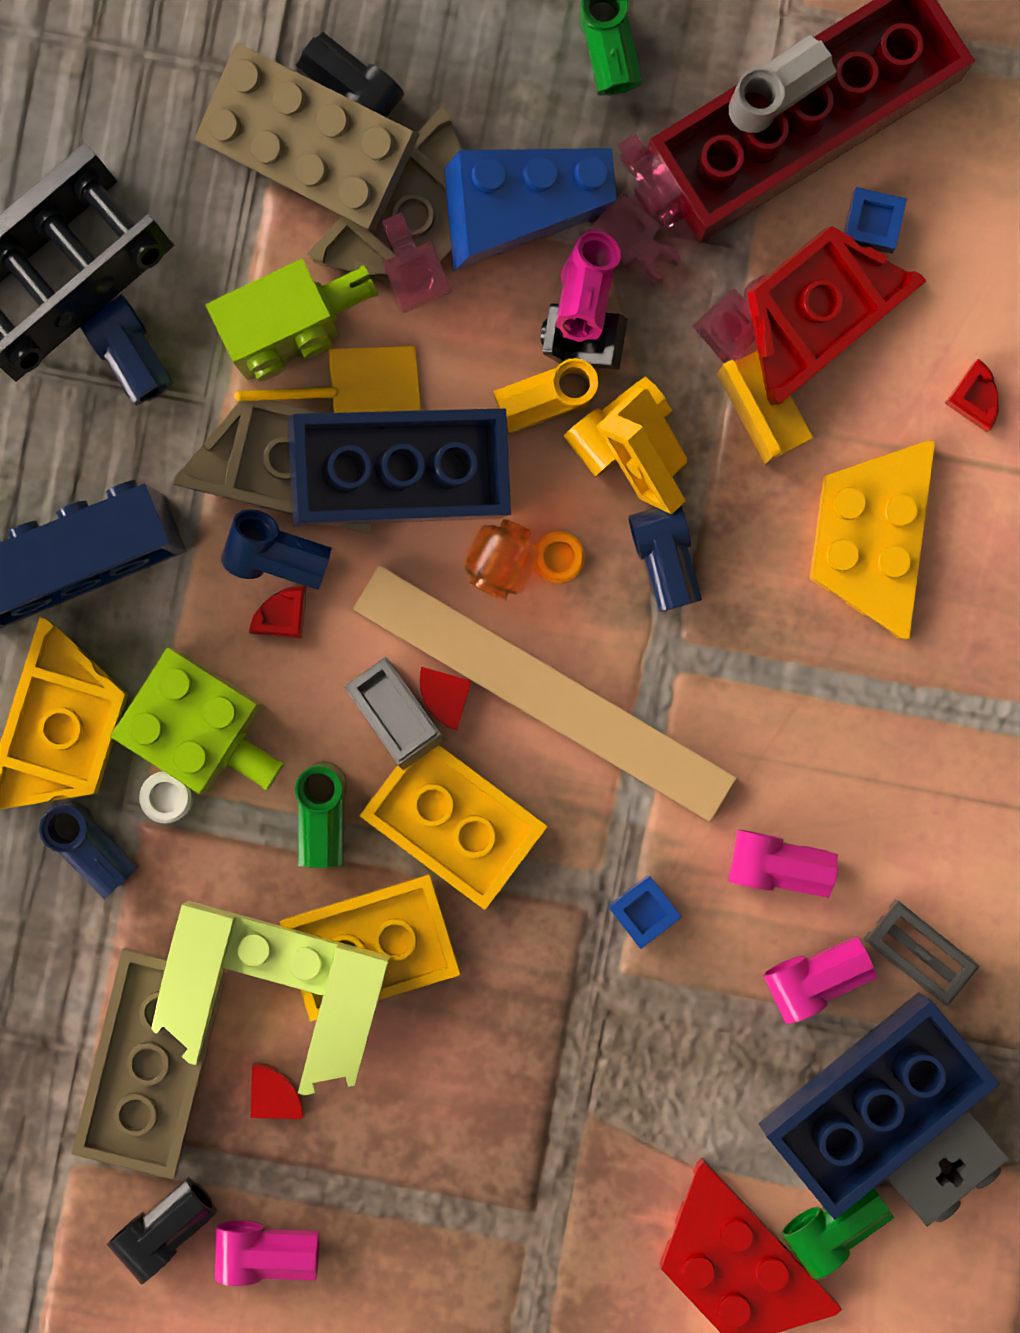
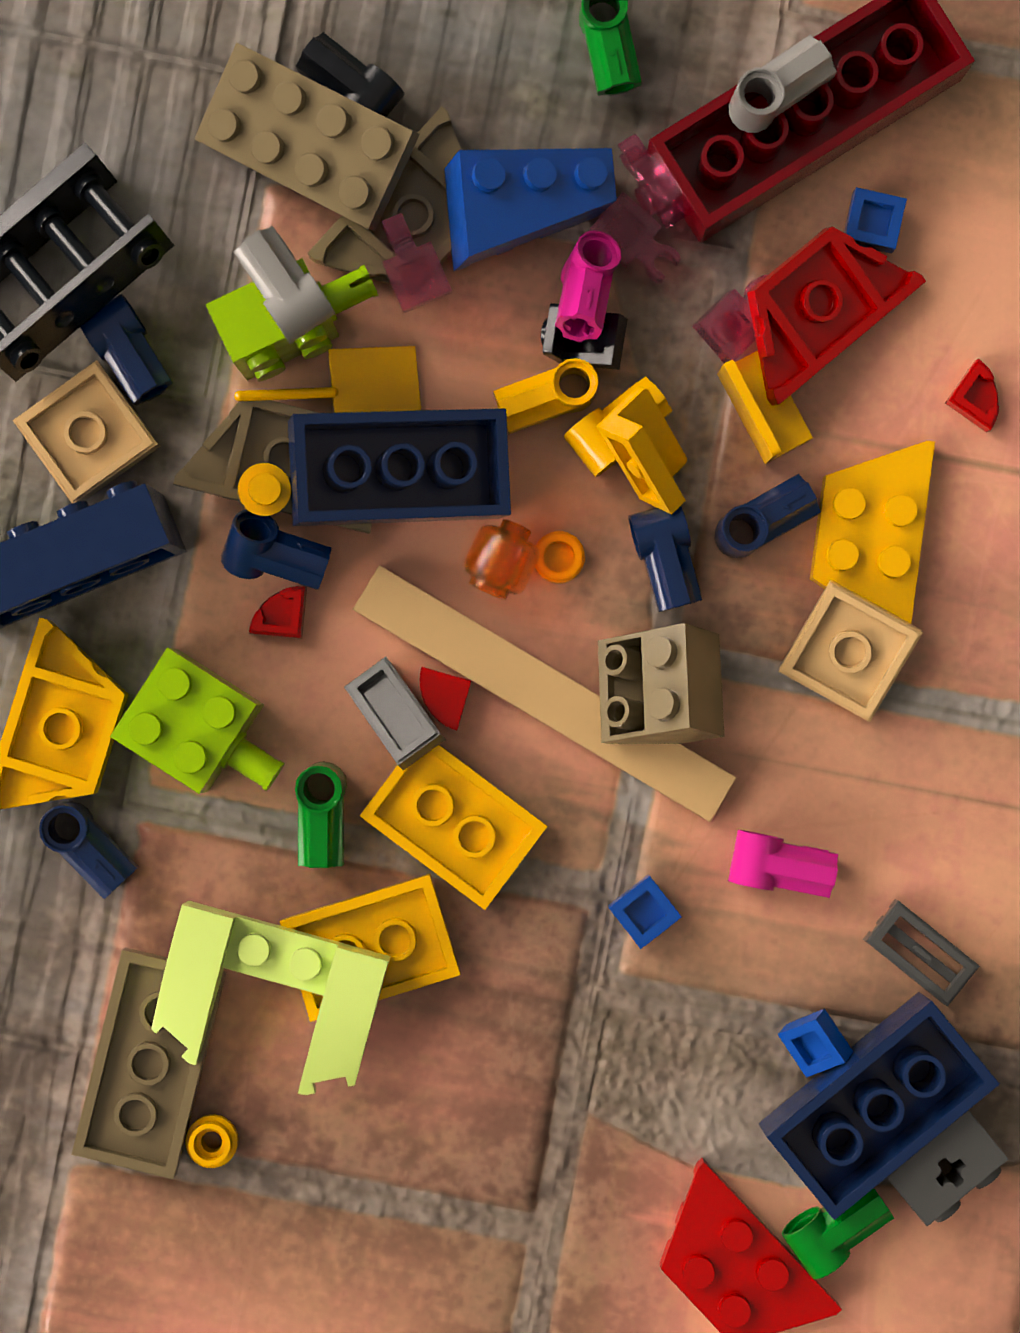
black piece [107,1177,217,1285] -> none
white tile [139,771,194,823] -> none
dark pink piece [214,1220,320,1286] -> none
red tile [250,1062,304,1119] -> none
dark pink piece [763,936,877,1024] -> none
none -> tan plate [12,360,161,503]
none -> yellow plate [185,1114,239,1168]
none -> light grey piece [233,226,336,344]
none -> yellow plate [238,463,291,516]
none -> dark tan slope [598,623,724,744]
none -> dark blue piece [715,474,821,558]
none -> blue plate [778,1008,854,1078]
none -> tan plate [779,580,923,722]

